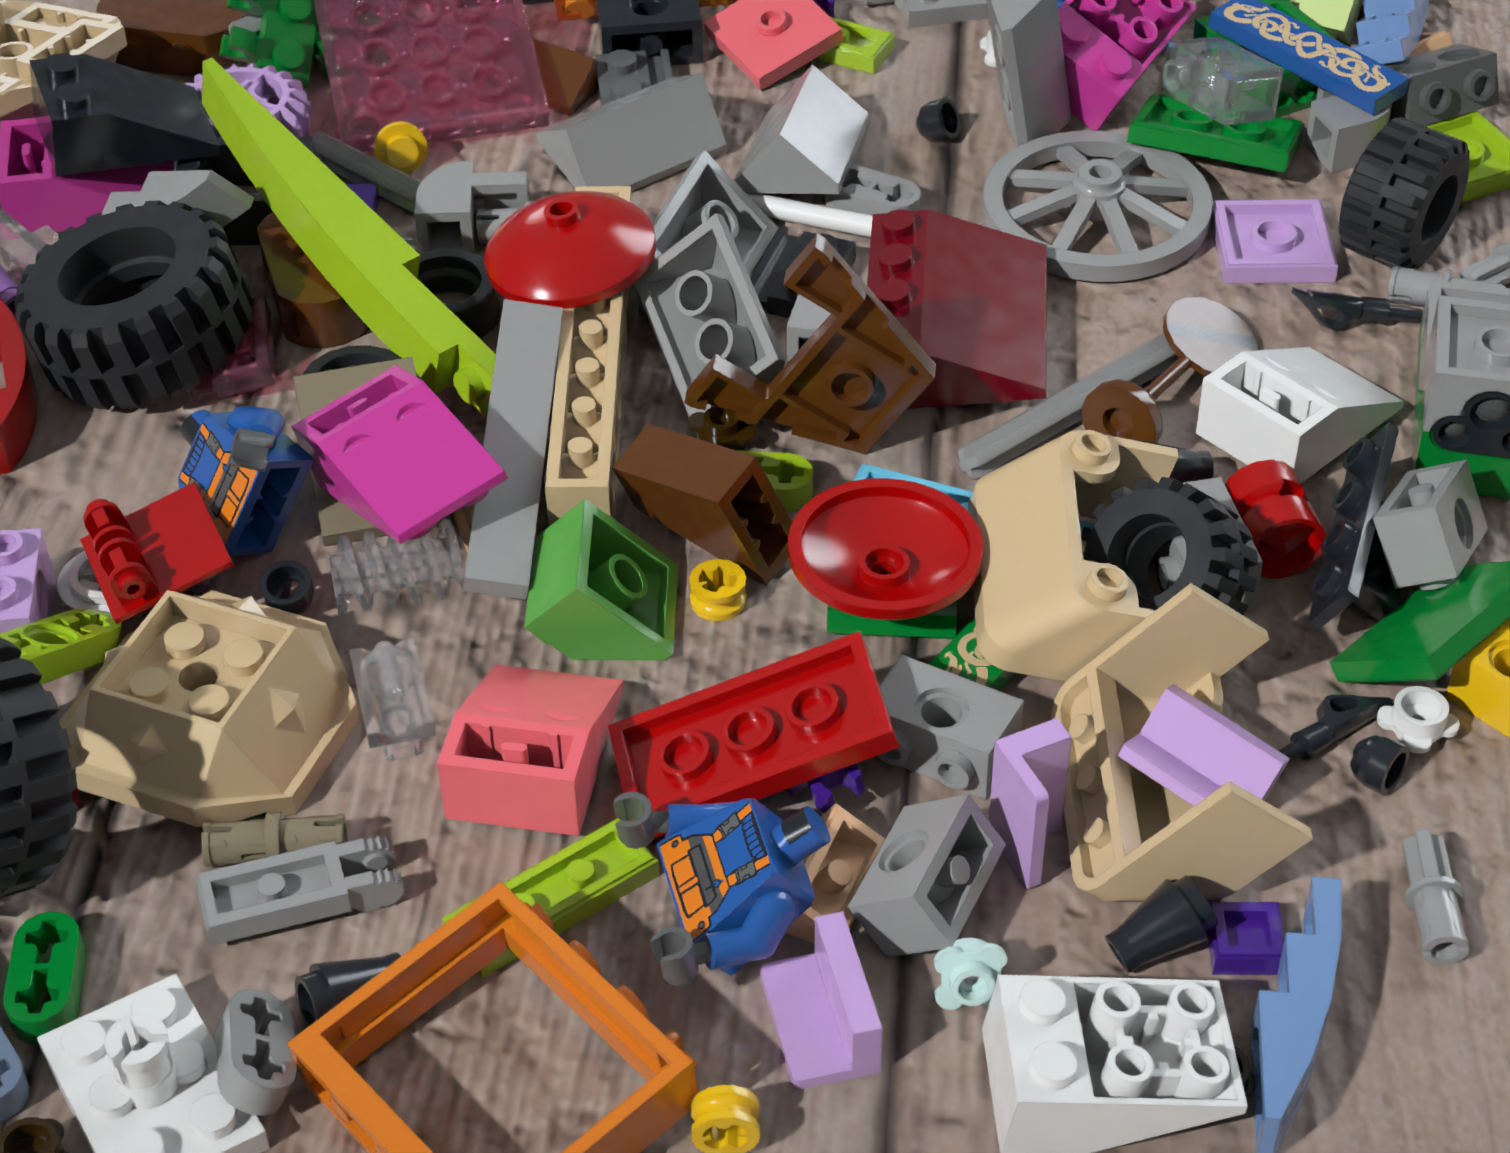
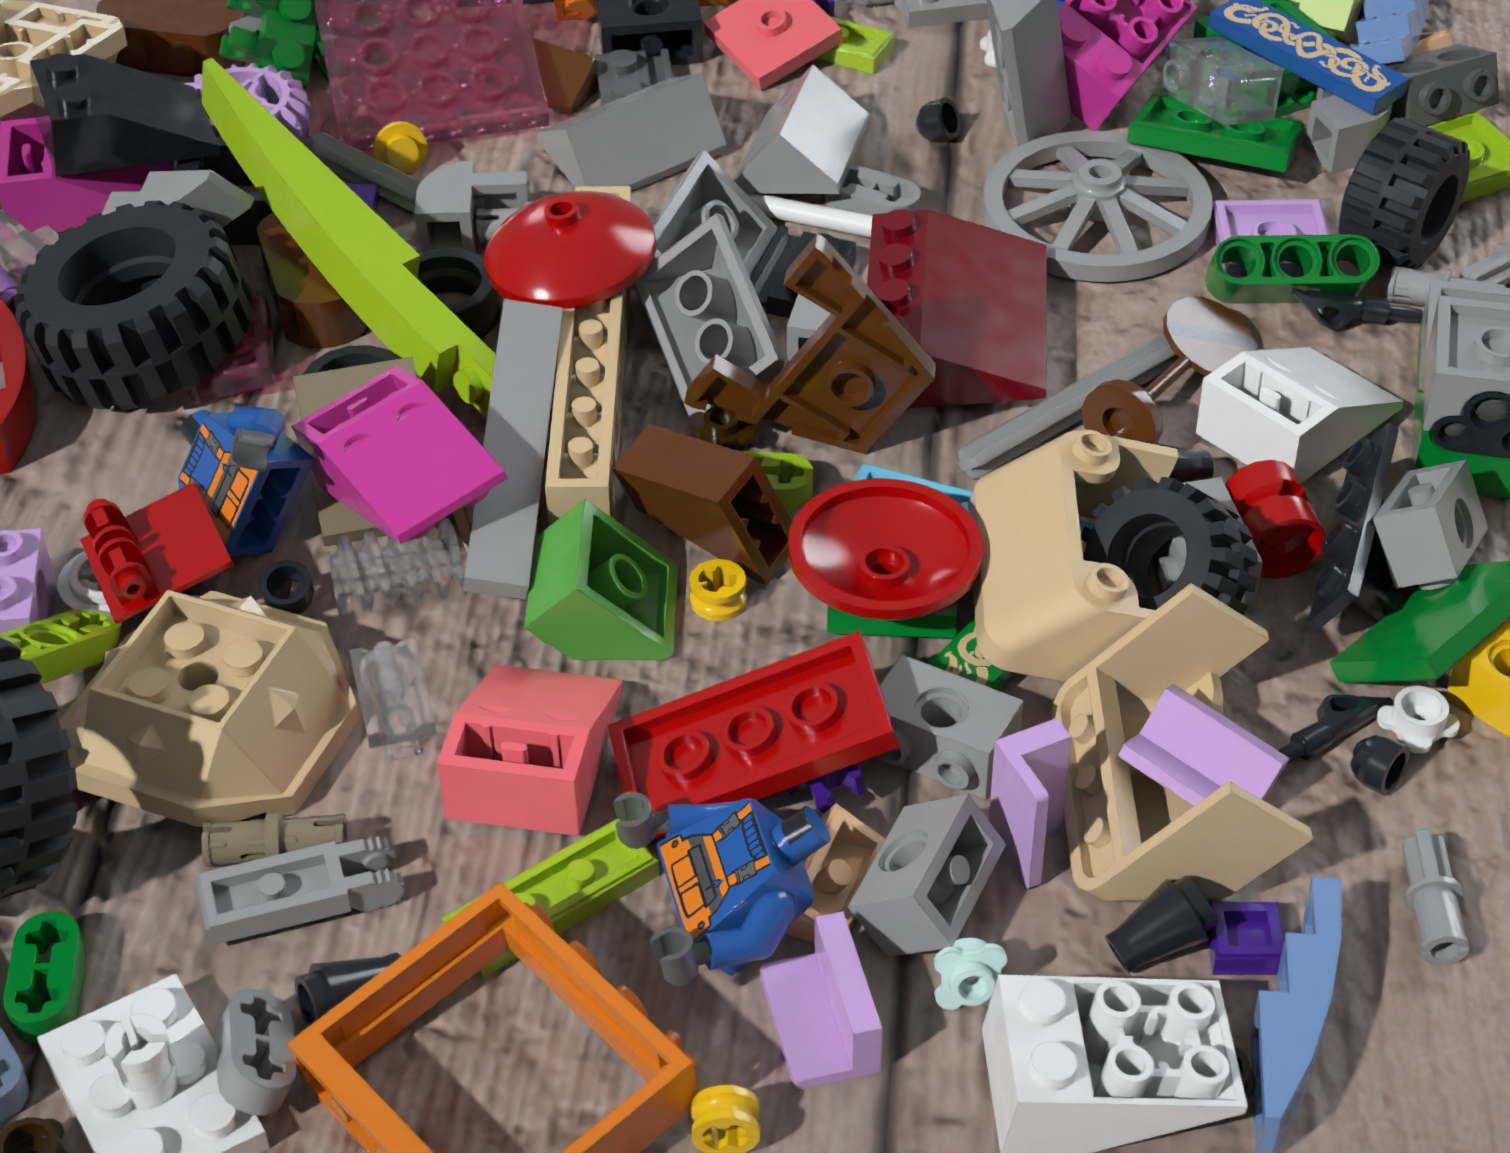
none -> green beam [1205,234,1380,304]

